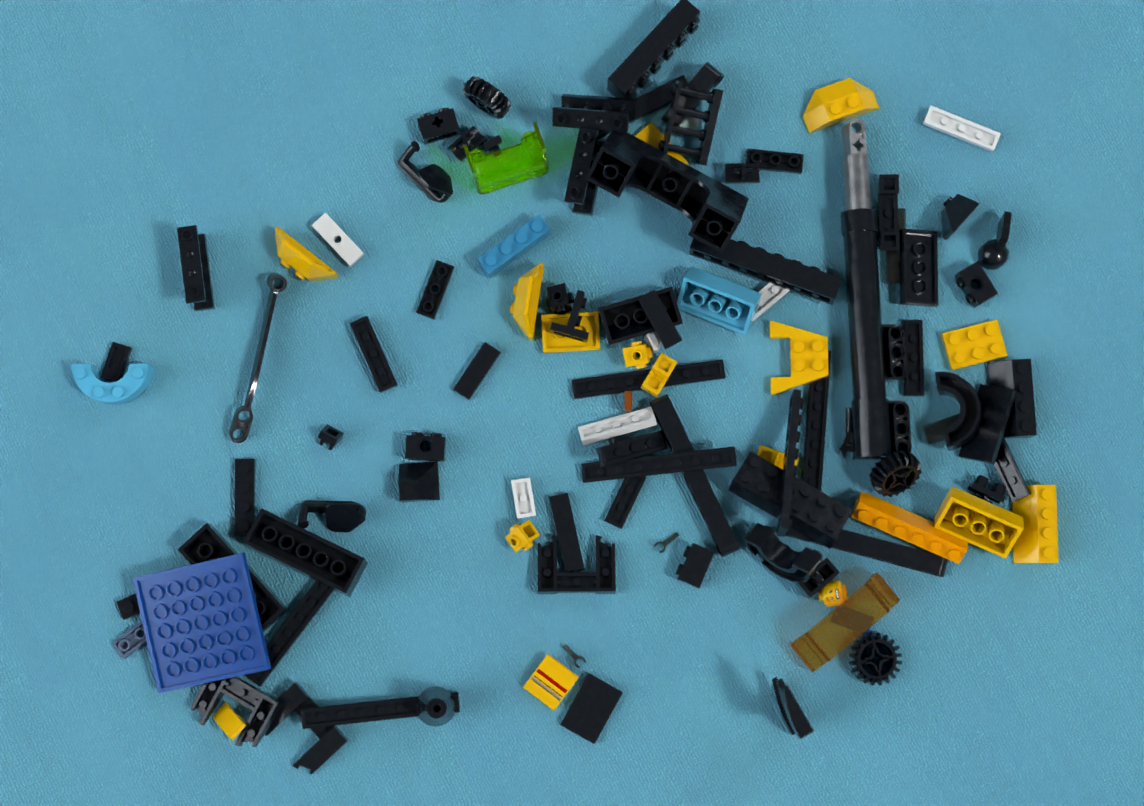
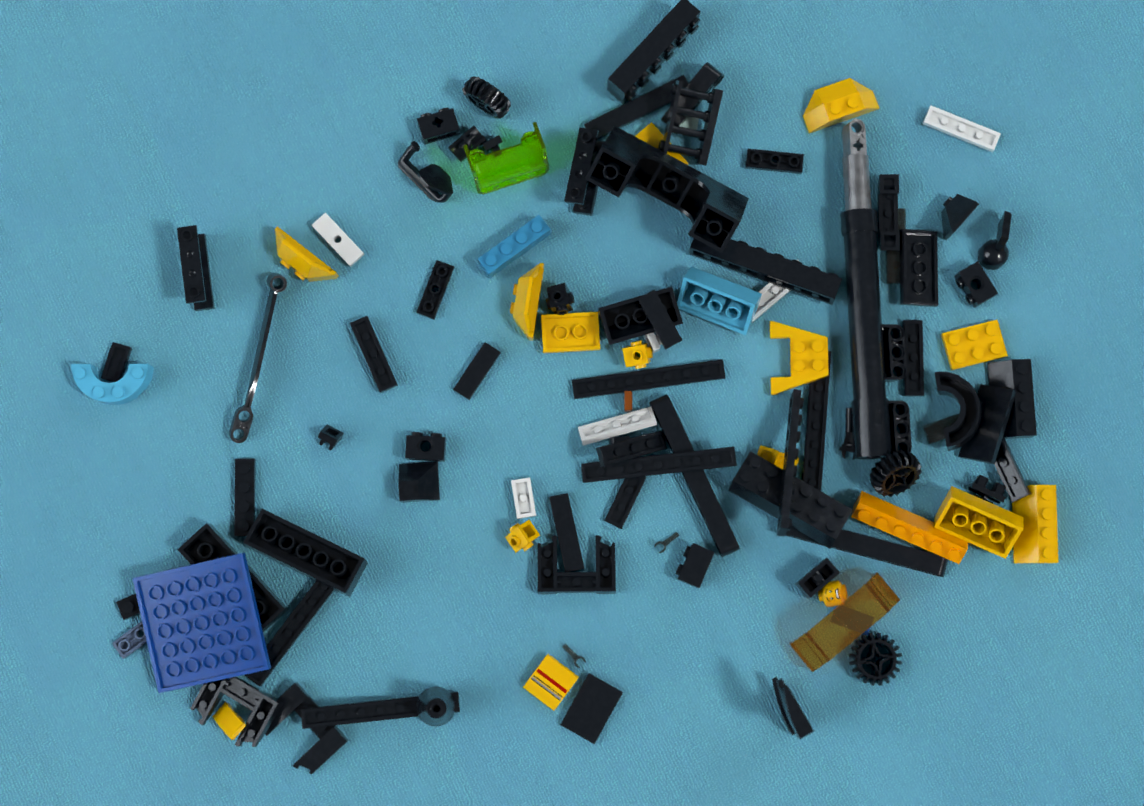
black piece [297,500,366,533] -> none
black bracket [550,290,589,343] -> none
black fence [552,94,637,132] -> none
yellow slope [641,352,678,397] -> none
black hips [725,163,760,184] -> none
black brick [744,523,823,583] -> none

